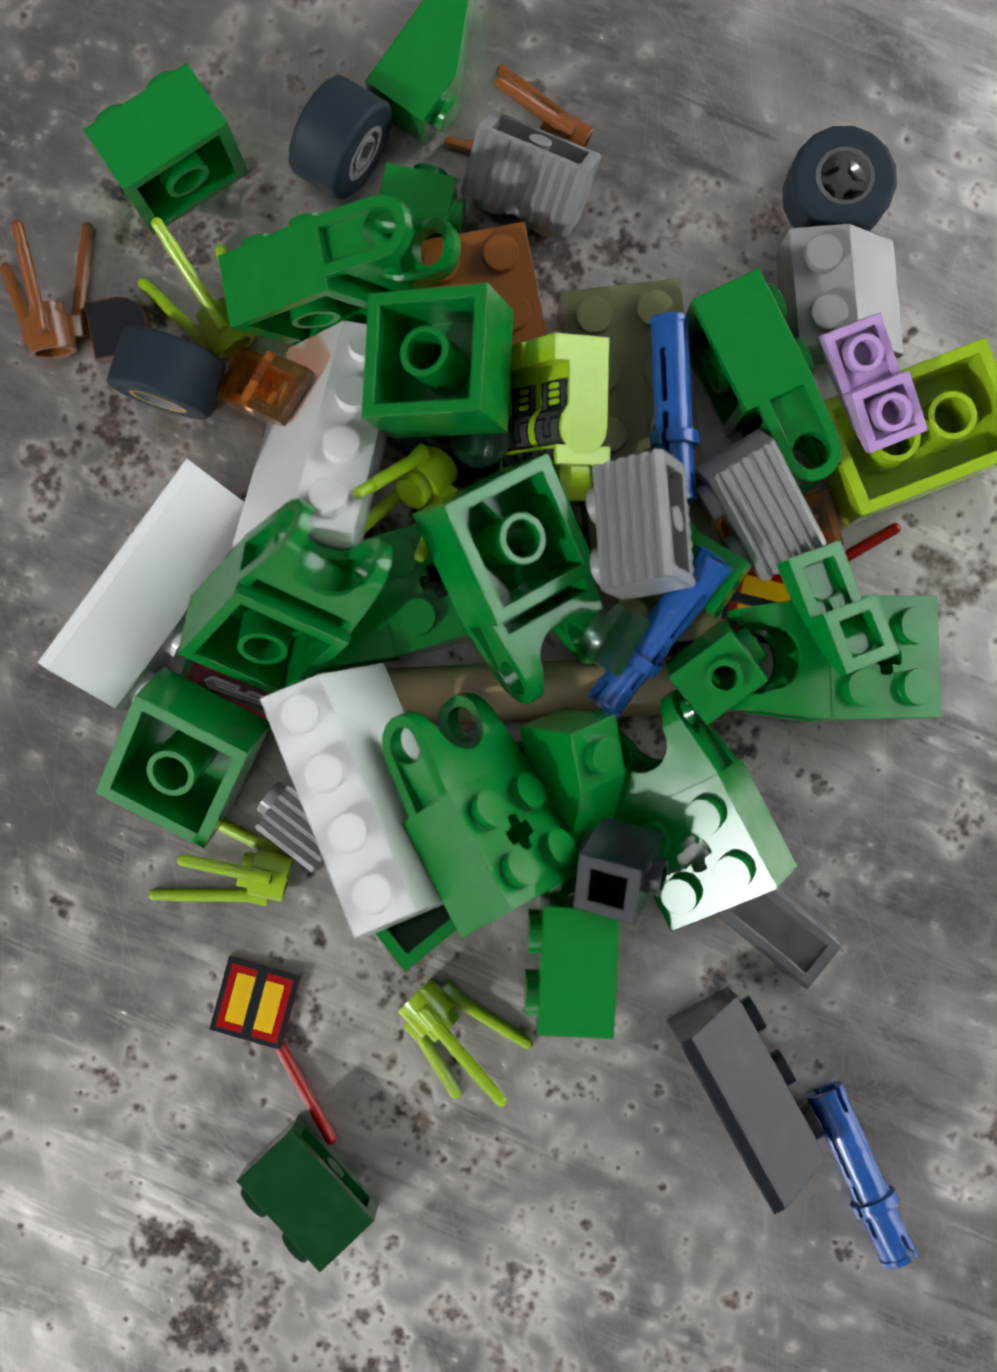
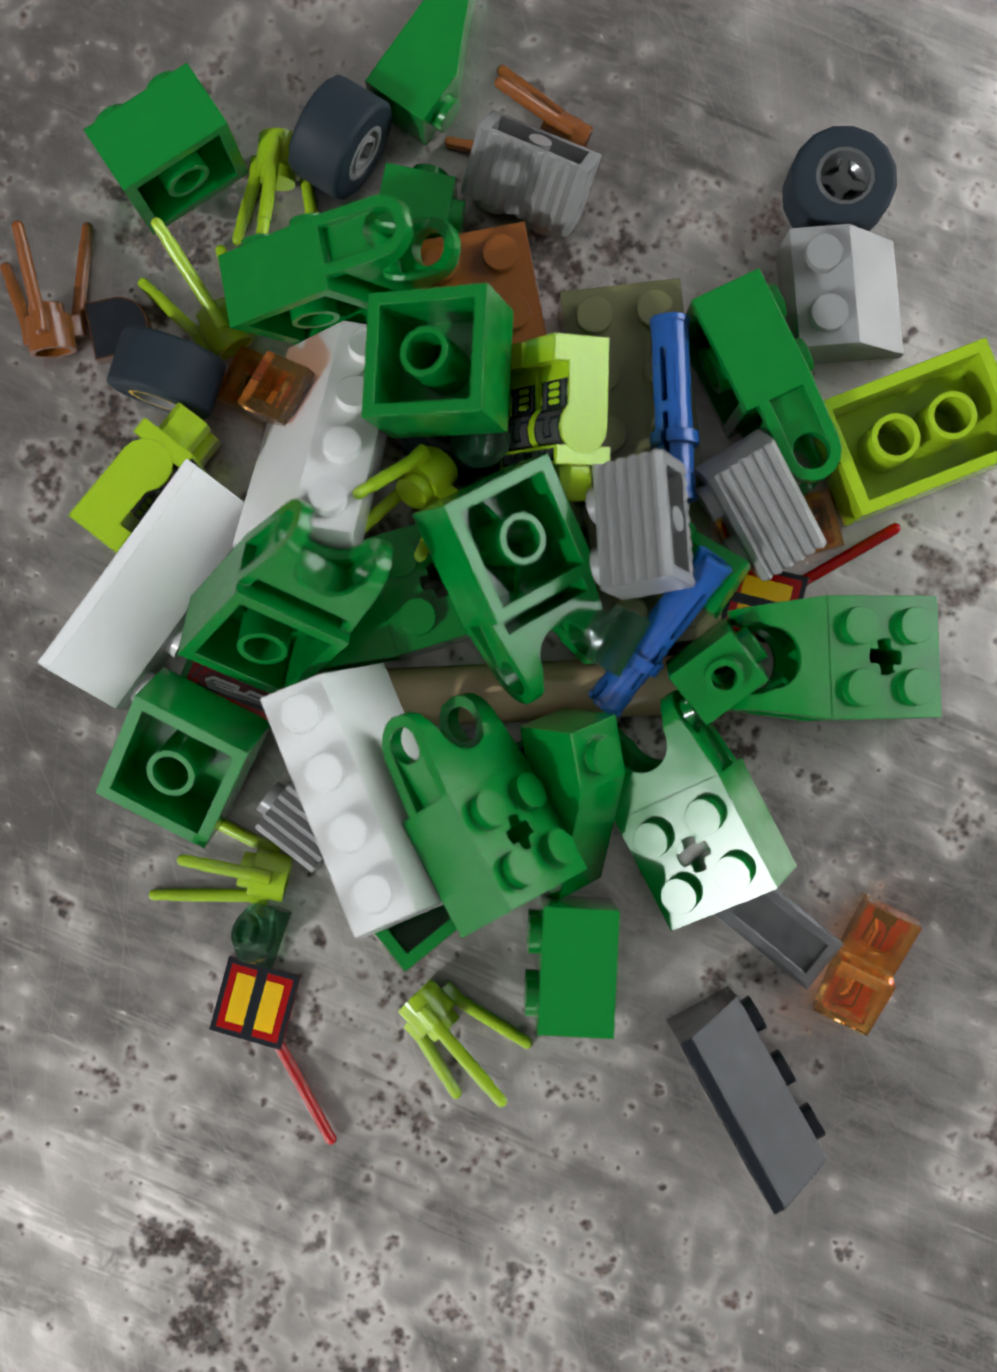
dark green brick [236,1115,379,1273] -> none
black brick [574,817,669,925] -> none
green slope [776,540,899,676] -> none
blue pin [806,1081,919,1269] -> none
lavender slope [816,312,928,453] -> none
none -> lime hips [68,402,222,553]
none -> clear green plate [231,903,292,969]
none -> lime plant [232,127,318,245]
none -> clear orange slope [812,894,922,1036]

